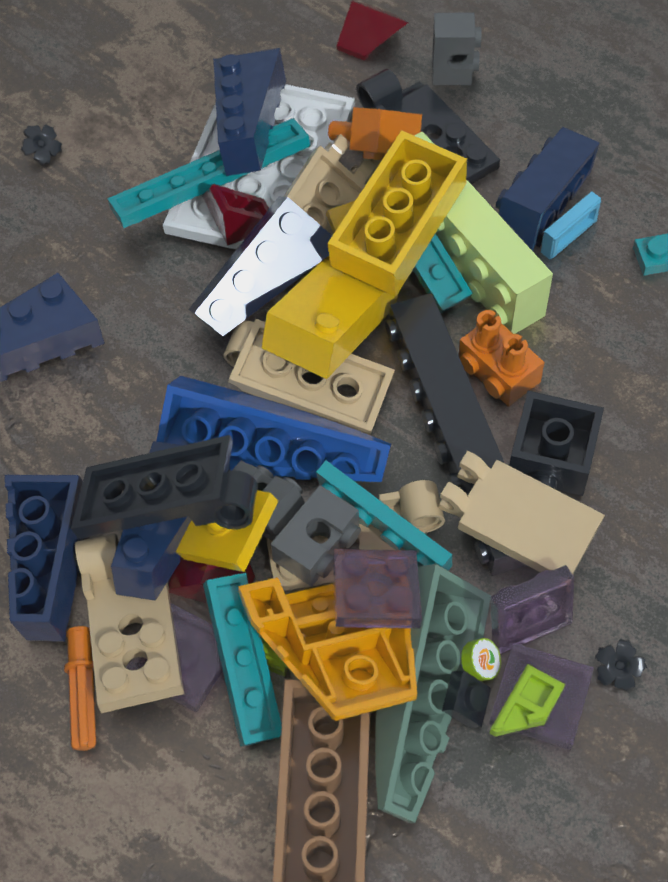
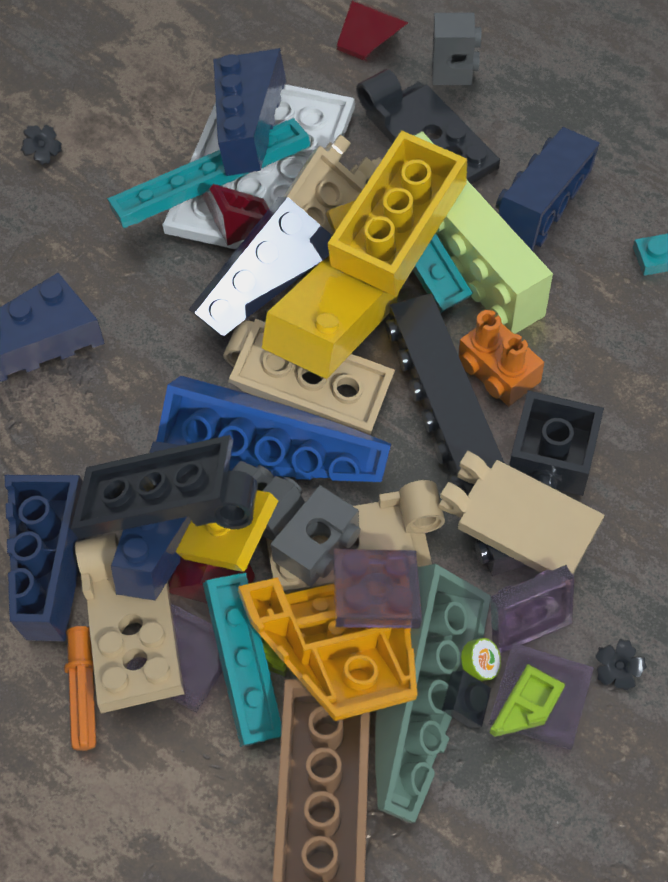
teal plate [316,460,452,571] -> none
orange brick [328,107,422,160] -> none
medium azure tile [541,191,601,259] -> none

